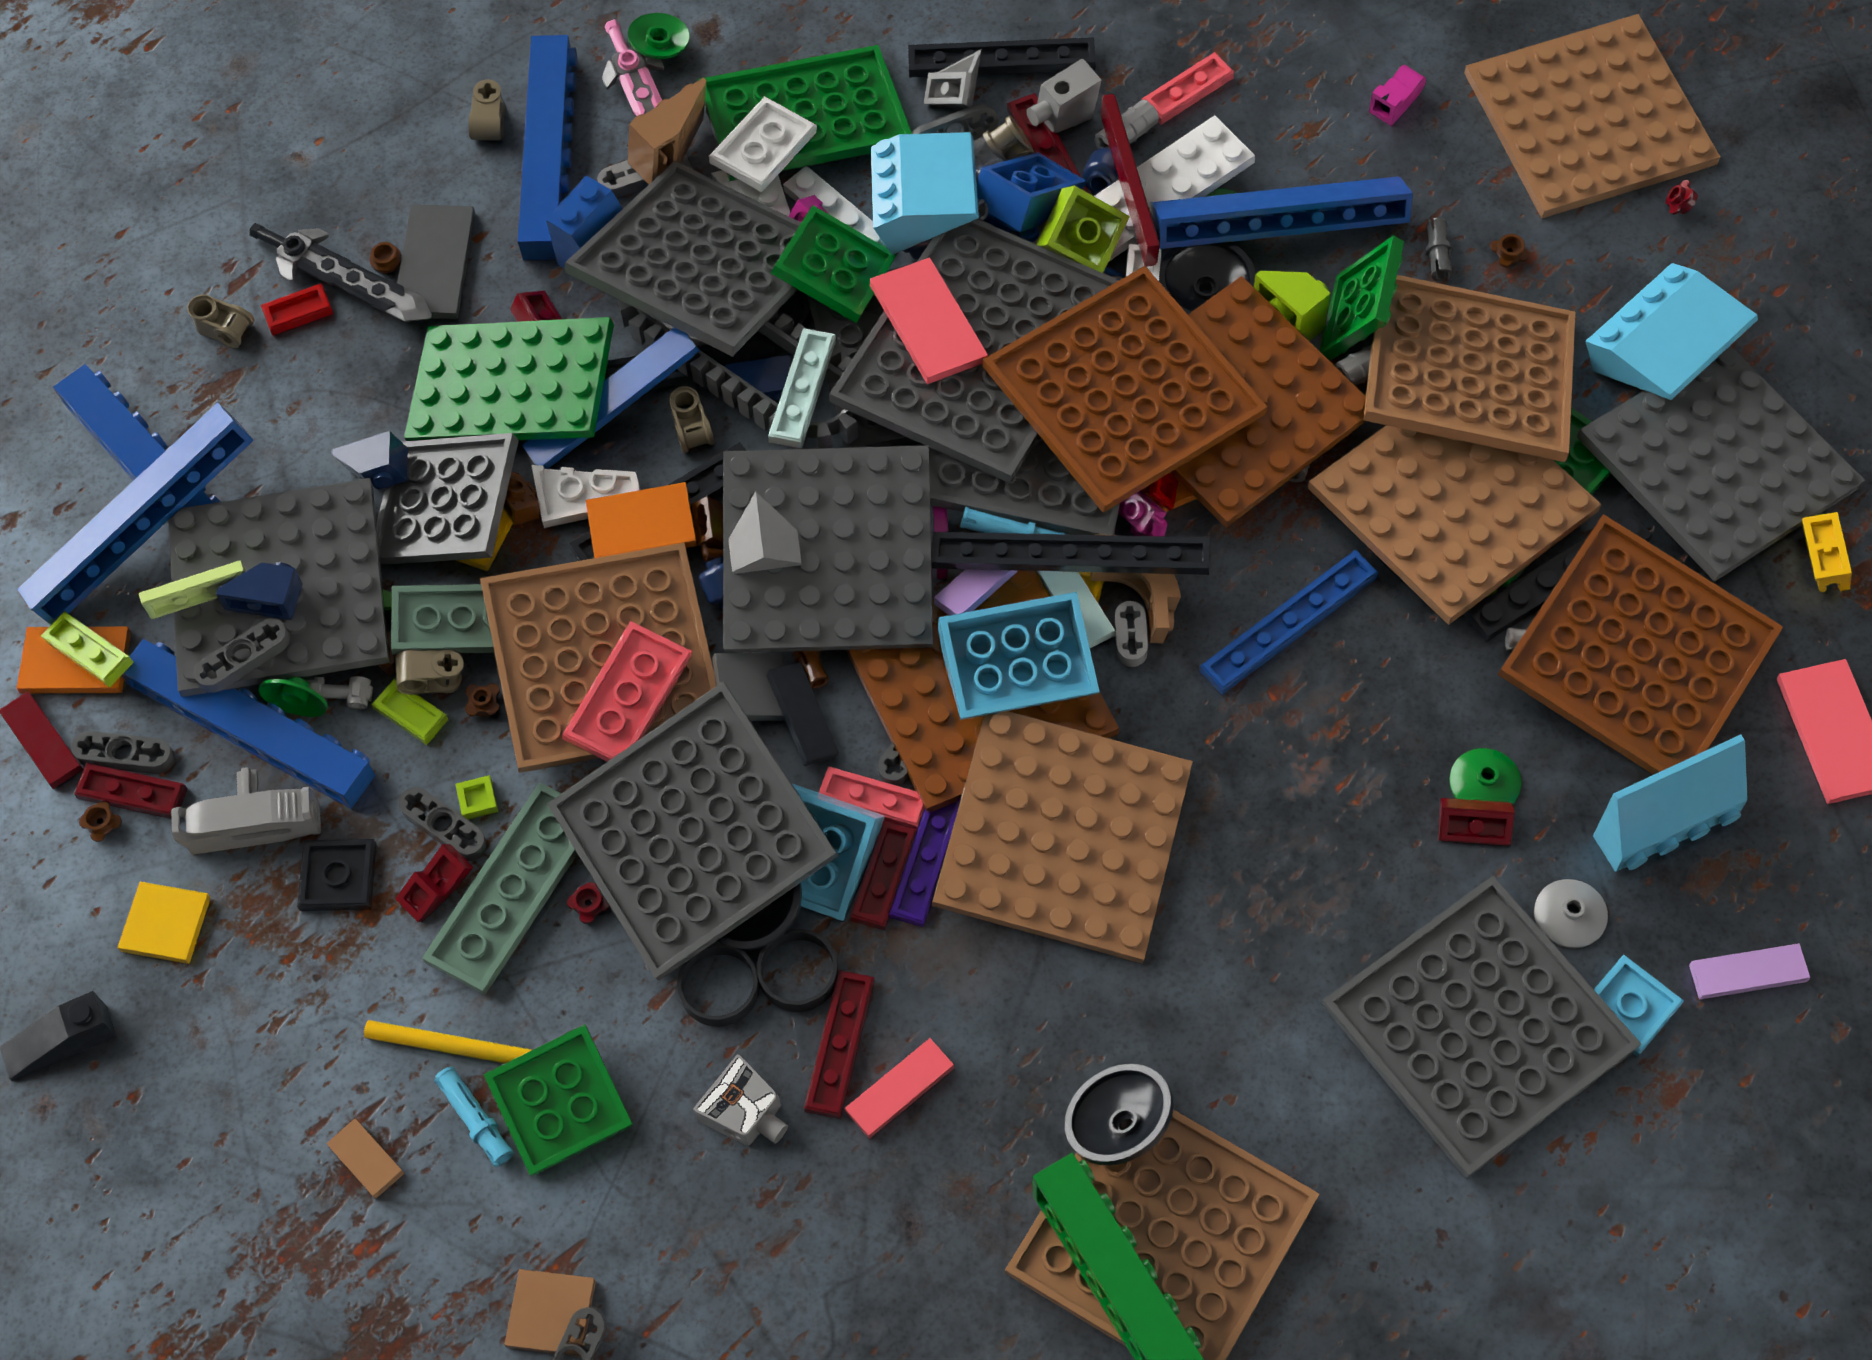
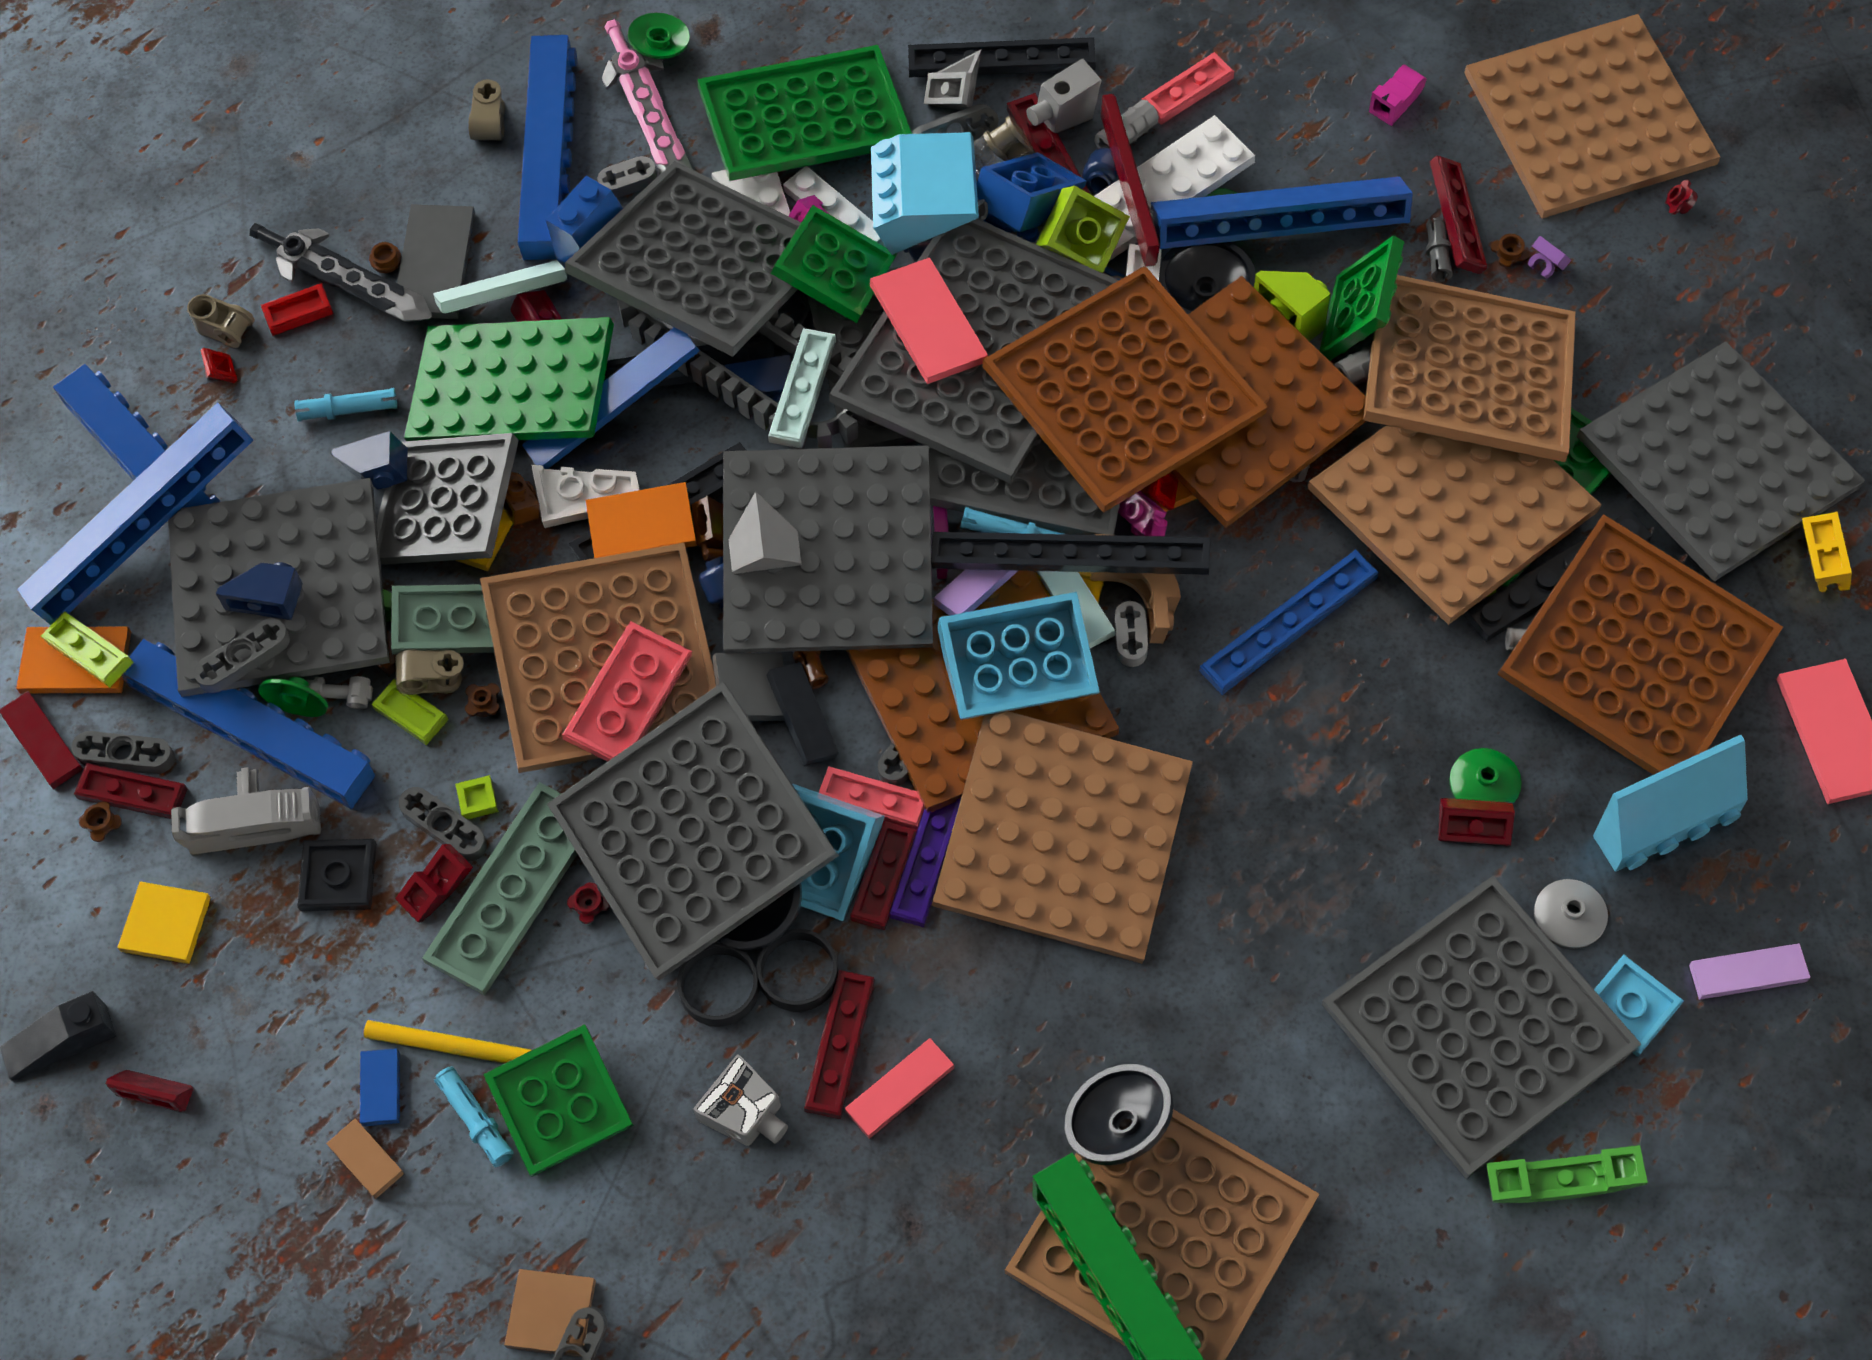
yellowish green tile [139,560,246,619] -> none
medium nougat slope [628,77,707,184] -> none
dark tan piece [669,386,715,454] -> none
white tile [709,96,817,192] -> none
medium azure slope [1585,263,1758,400] -> none
none -> dark red slope [105,1070,193,1112]
none -> red slope [201,347,238,383]
none -> medium azure pin [294,387,397,422]
none -> blue tile [360,1048,400,1126]
none -> light aqua tile [433,260,567,314]
none -> dark red tile [1429,155,1487,274]
none -> bright green slope [1486,1145,1648,1203]
none -> medium lavender tile [1528,236,1571,279]

